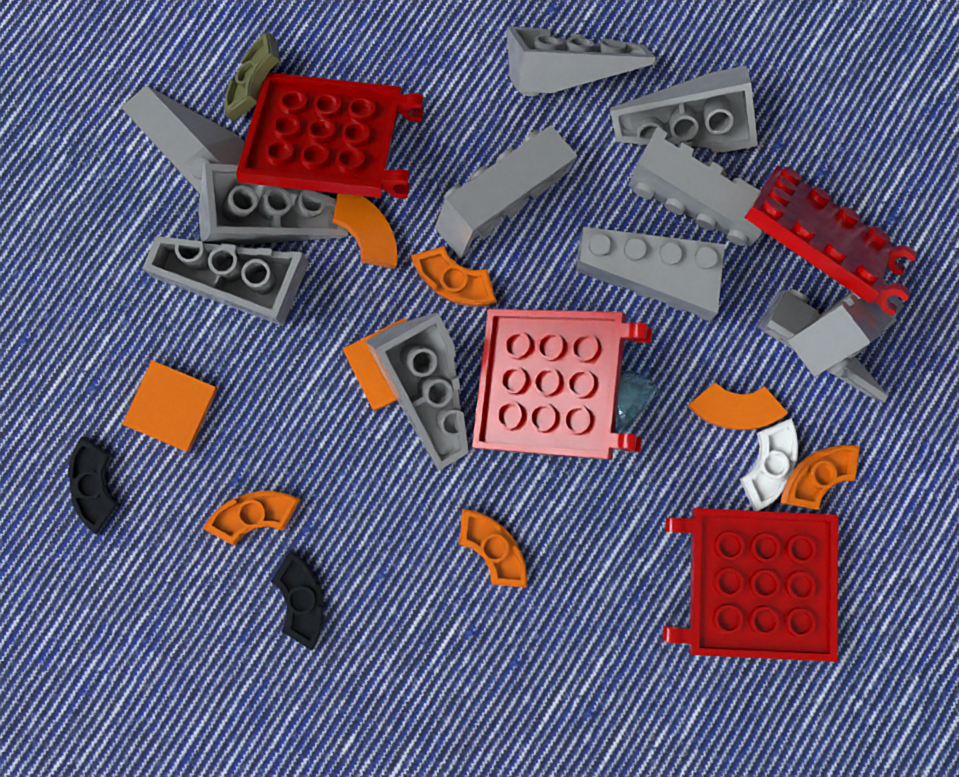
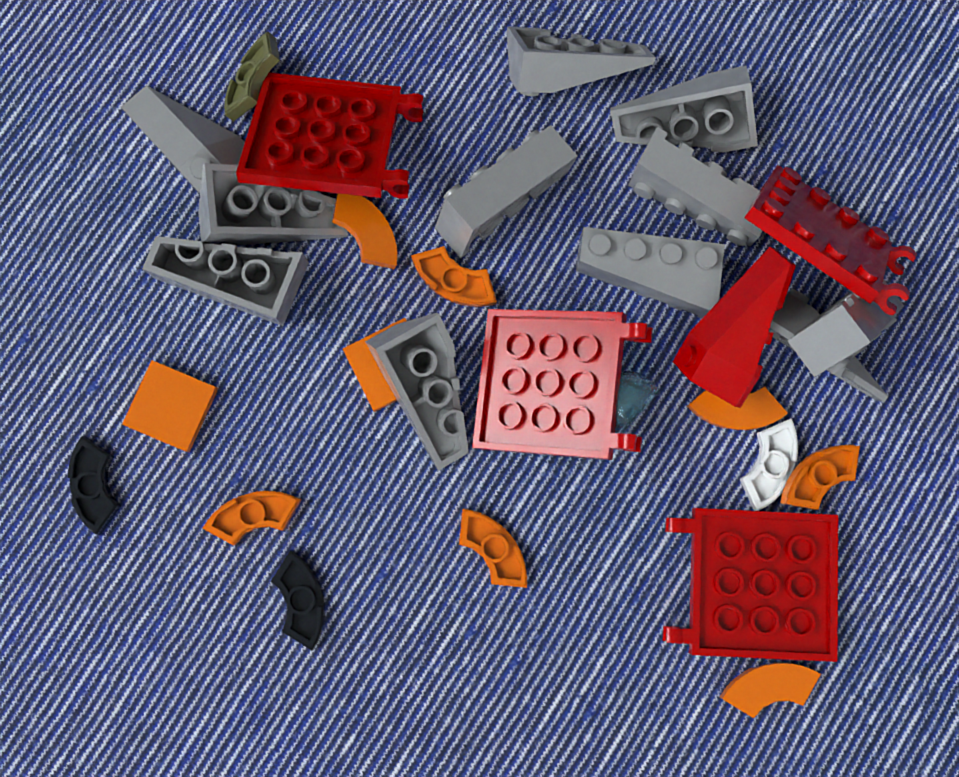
none -> red wedge [672,247,796,408]
none -> orange tile [720,662,821,718]

